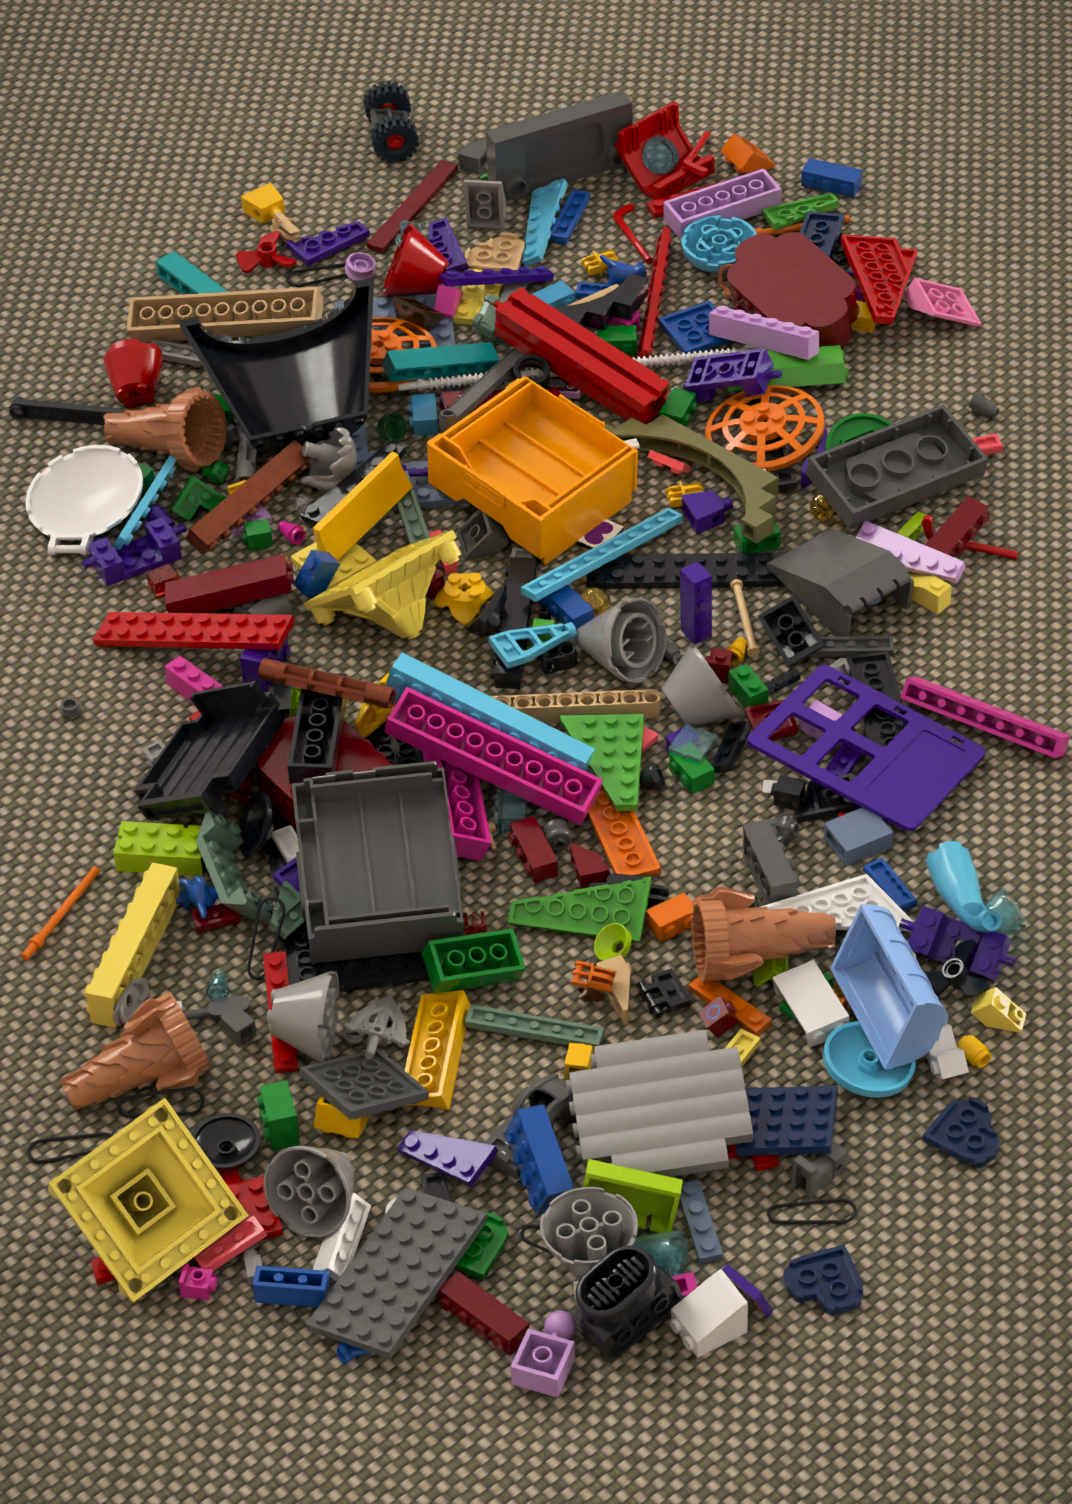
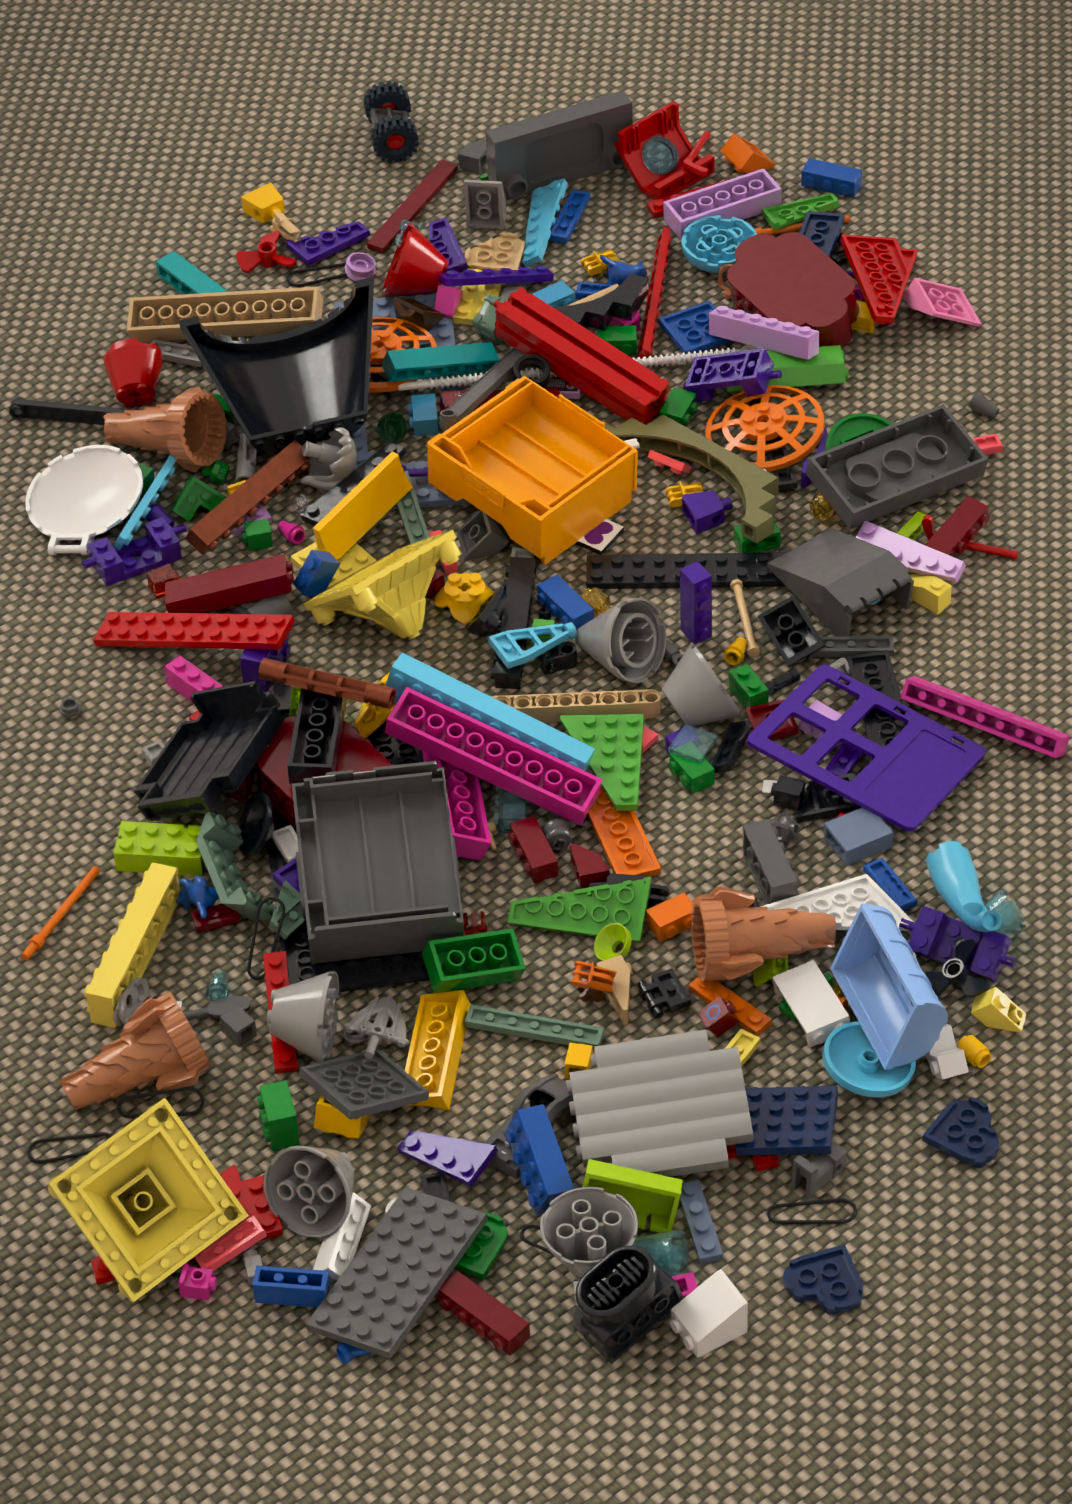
black dish [191,1113,261,1171] -> none
lavender brick [511,1310,576,1398] -> none
medium azure plate [521,508,683,602] -> none
red piece [613,204,653,264] -> none
black cone [640,762,665,791] -> none
dark red brick [705,648,733,684] -> none
dark purple tile [722,1265,773,1318] -> none

